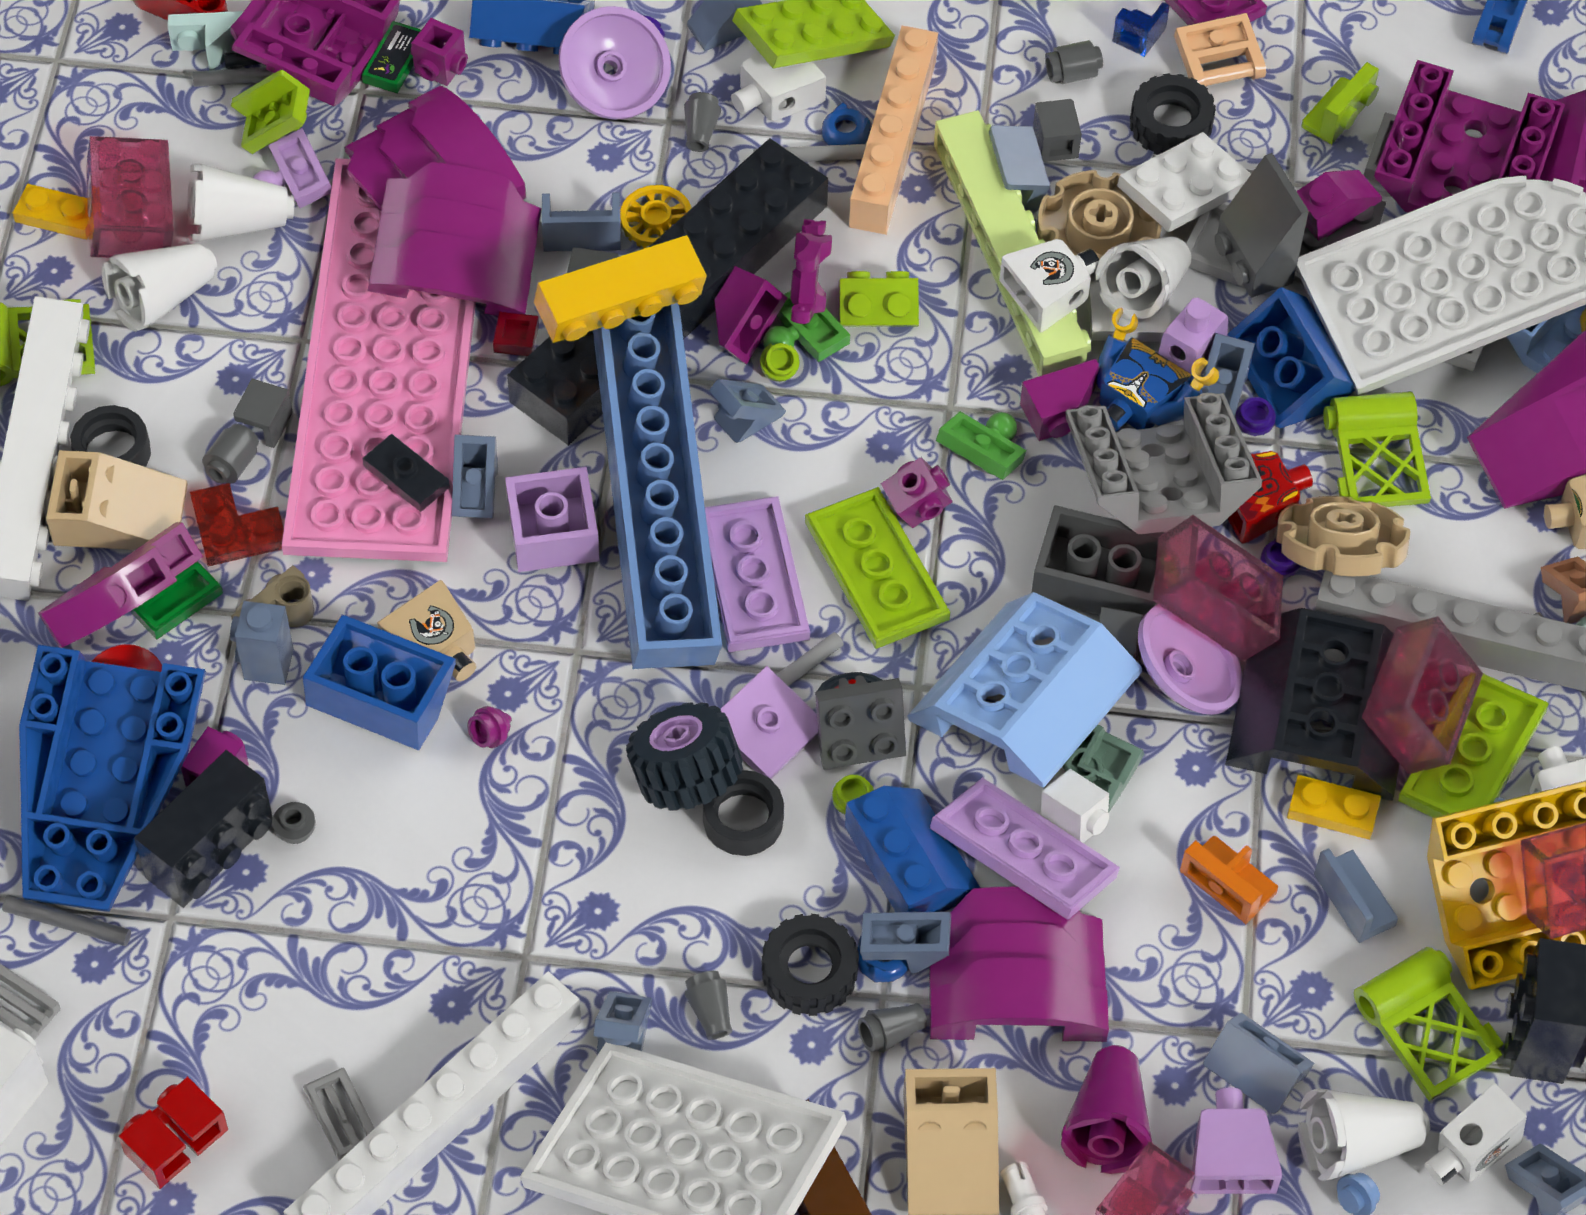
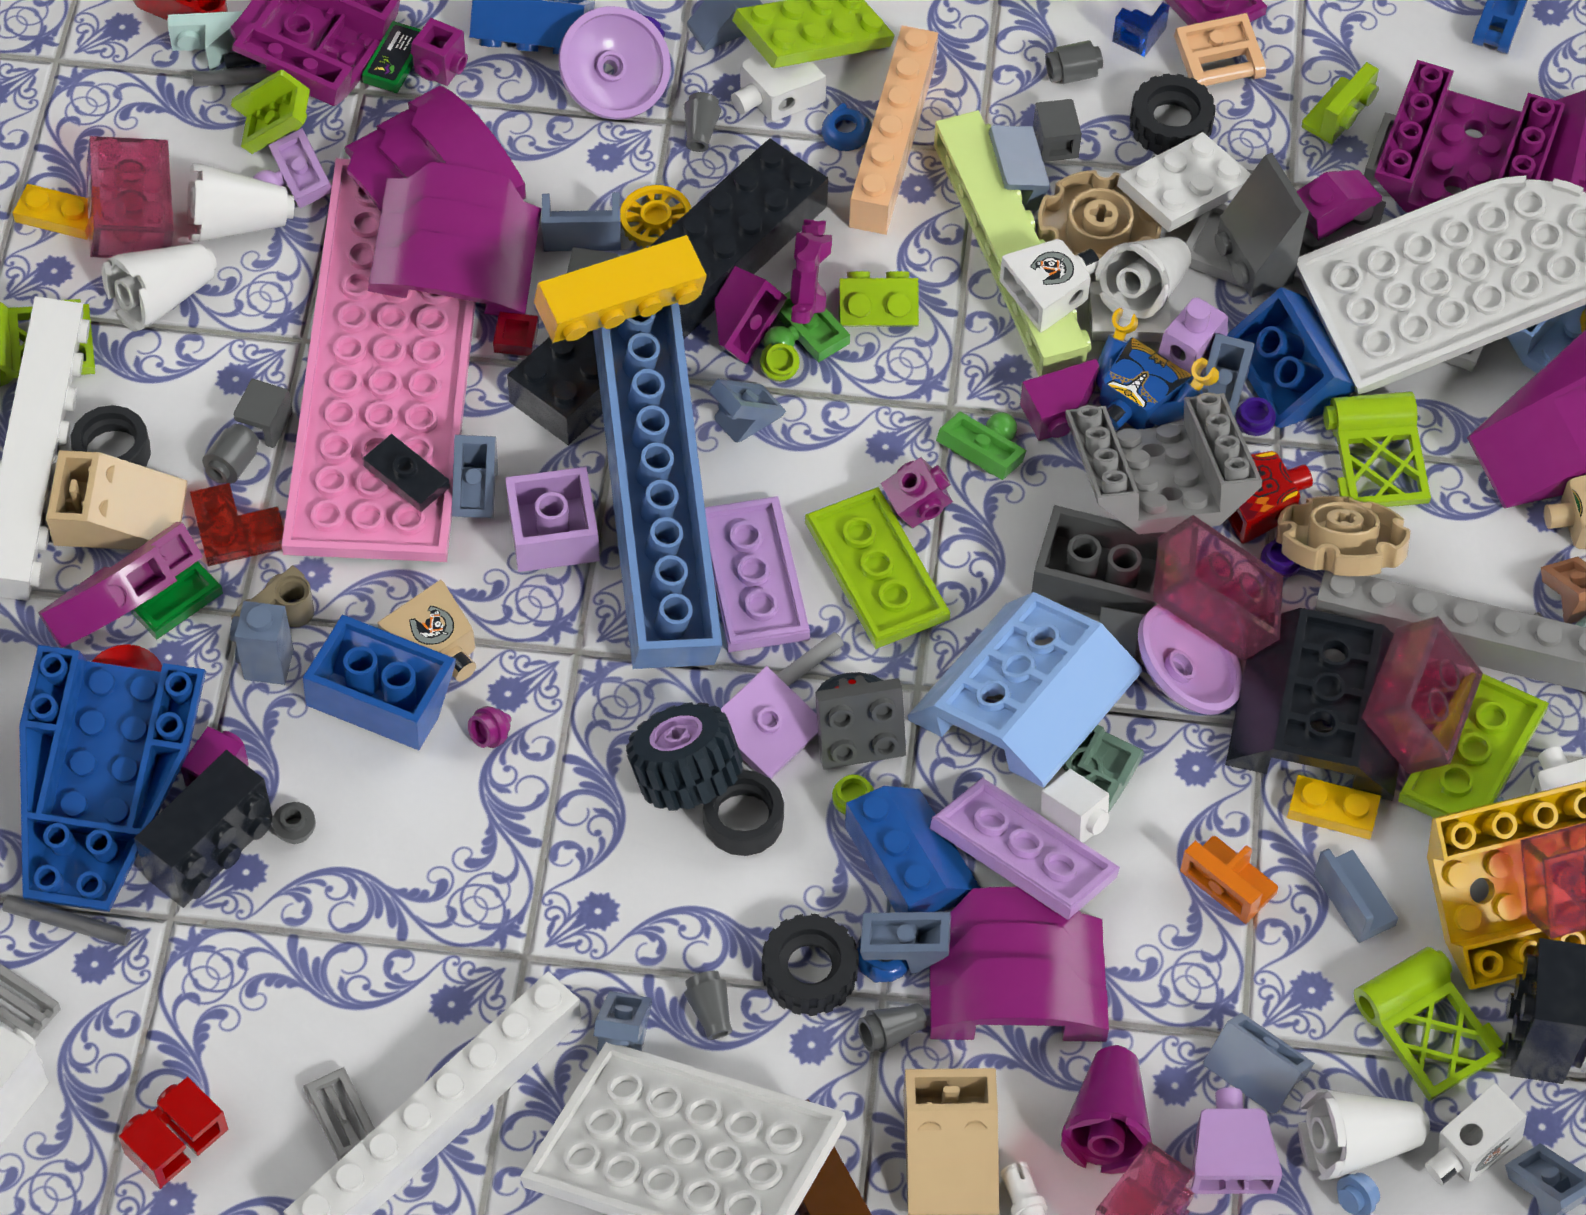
light grey bar [753,144,866,162] -> none

